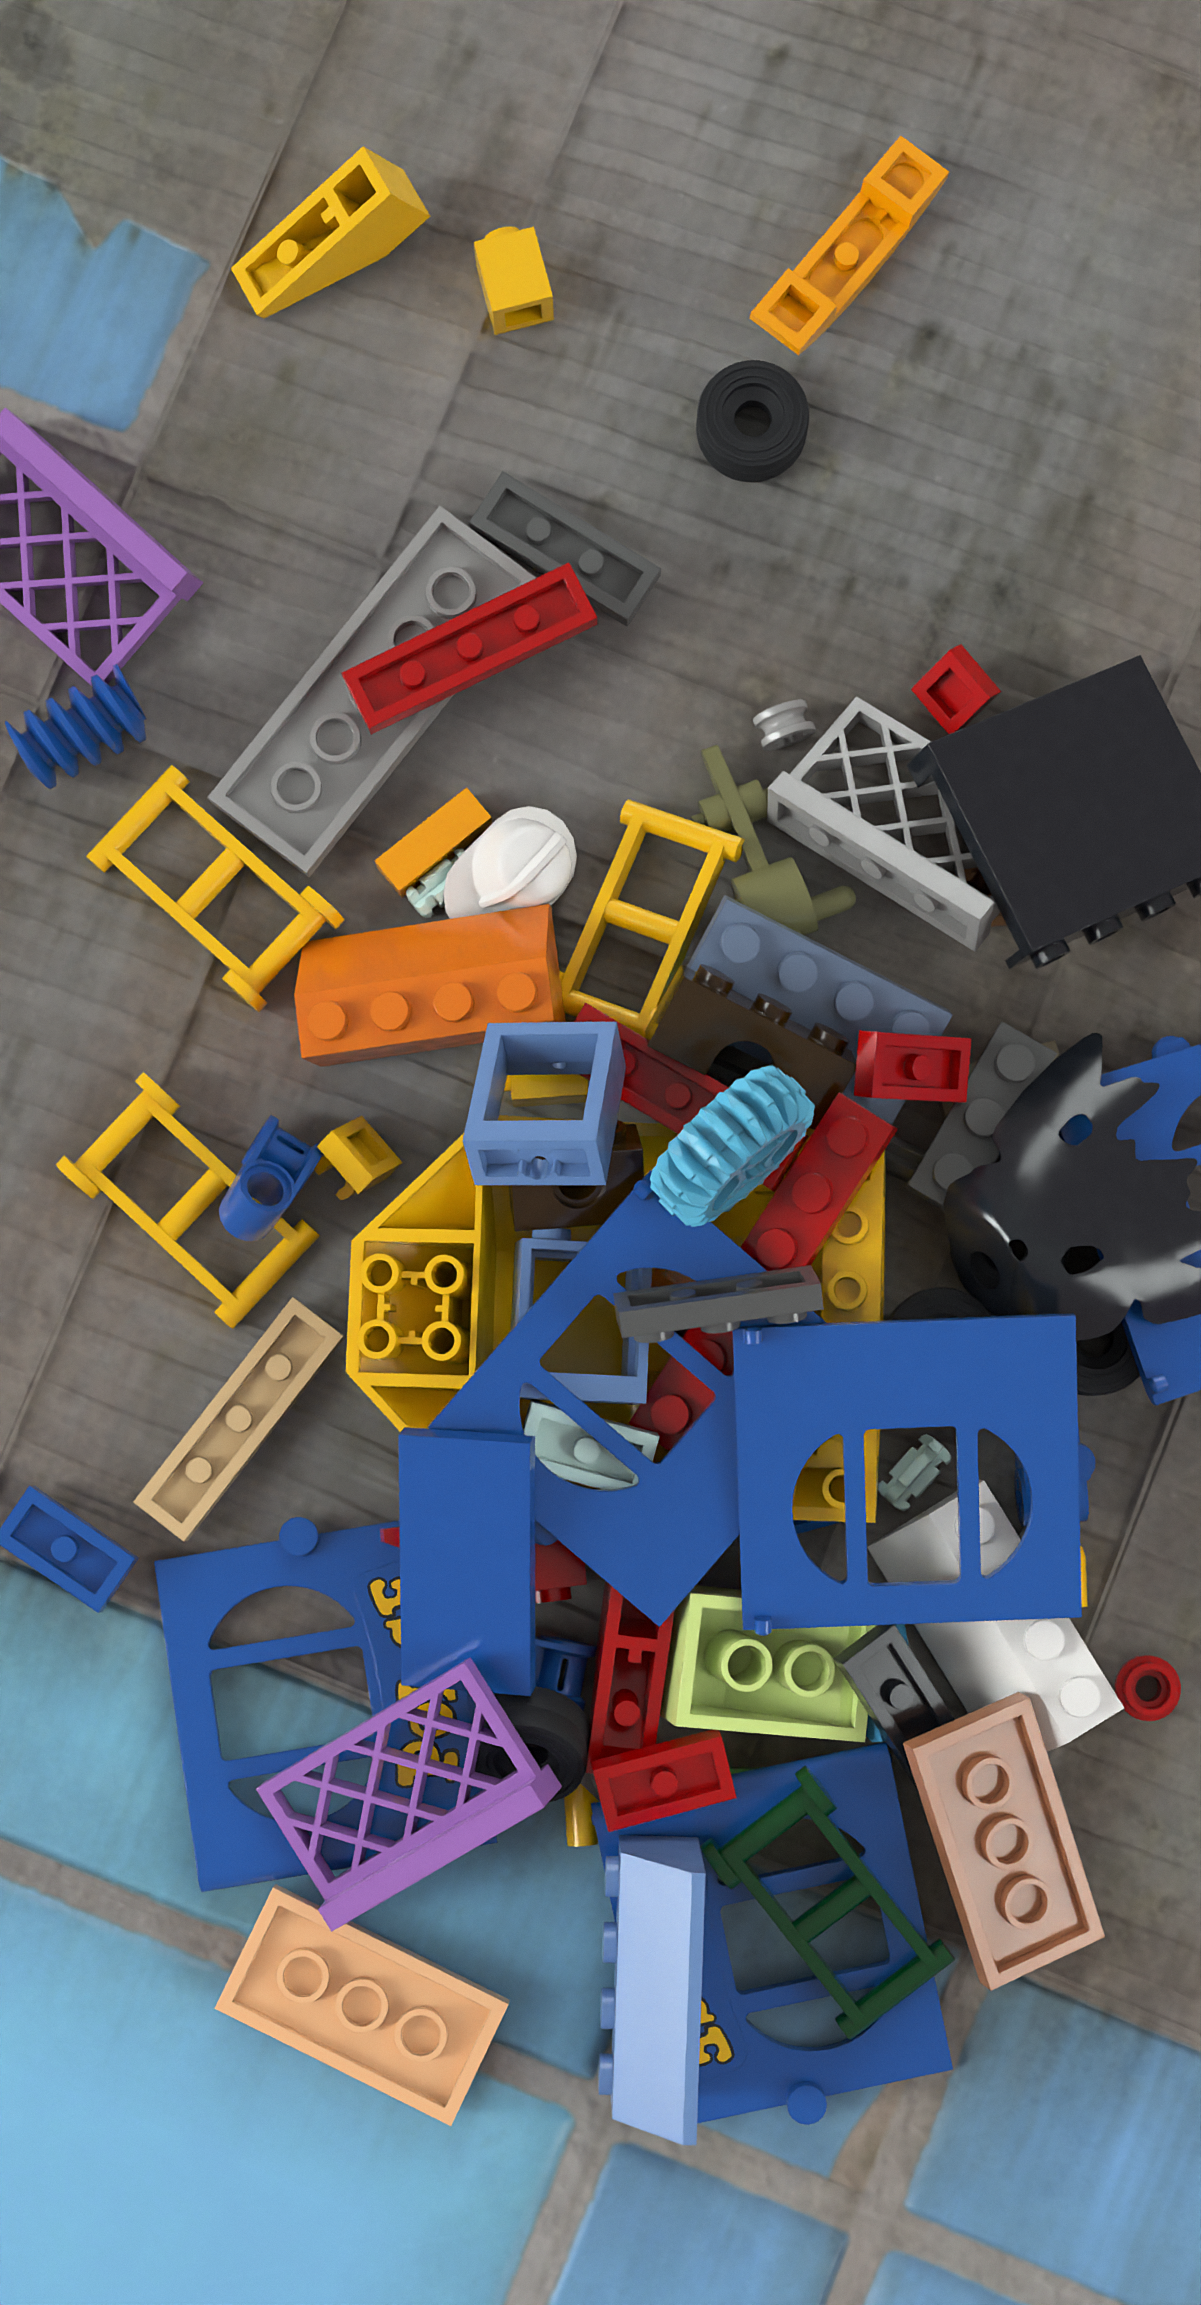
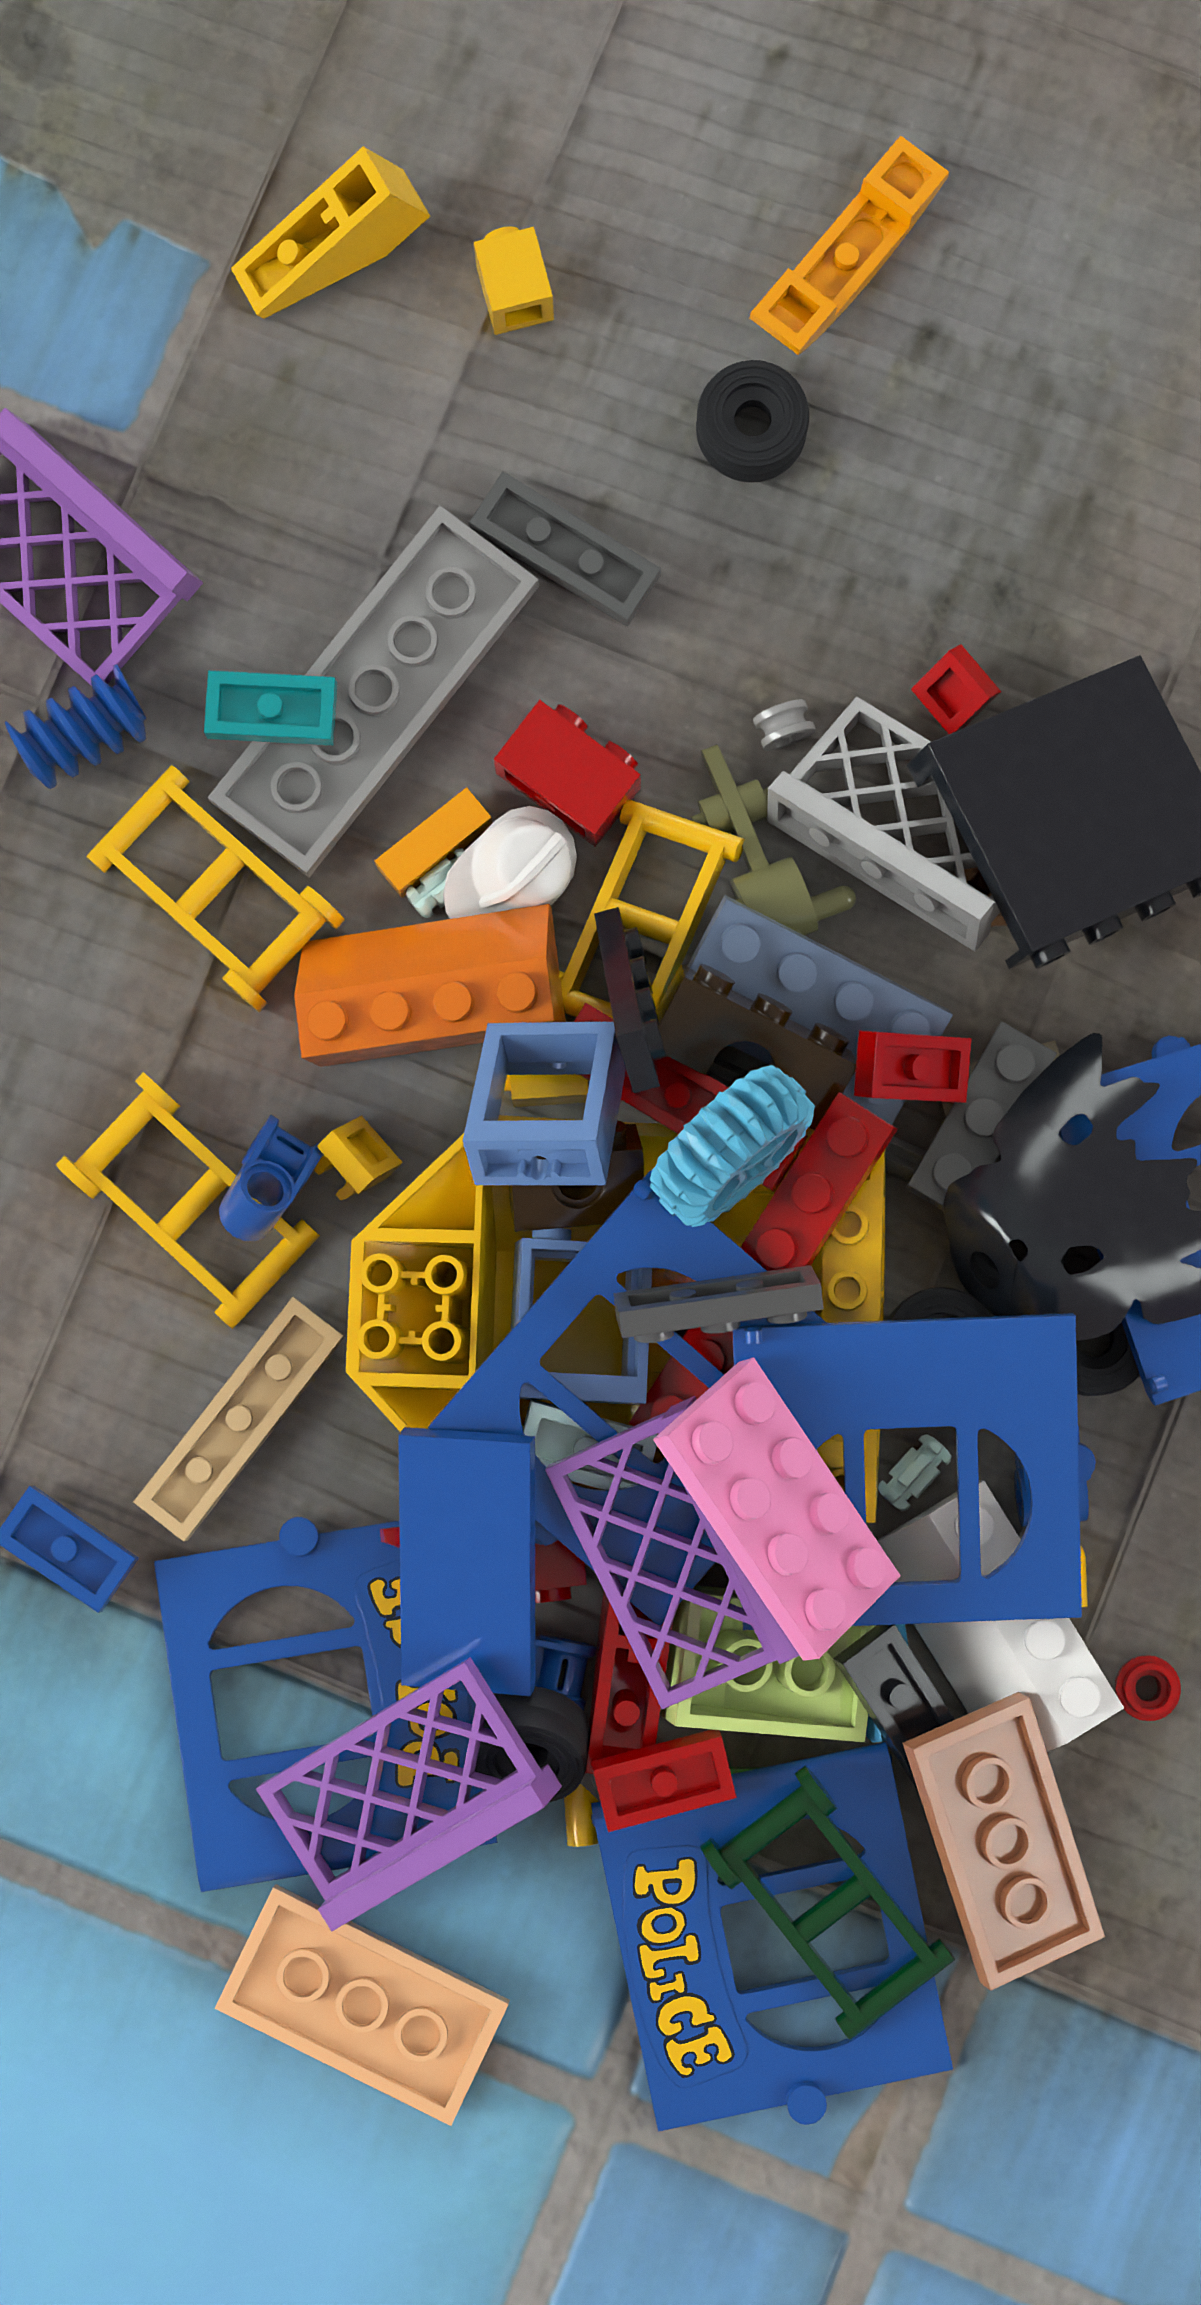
red plate [341,562,598,735] -> none
slope [598,1835,706,2146] -> none
none -> teal plate [204,670,338,746]
none -> red brick [493,699,641,847]
none -> medium lavender fence [545,1396,800,1709]
none -> black plate [594,907,666,1093]
none -> bright pink plate [653,1357,901,1661]

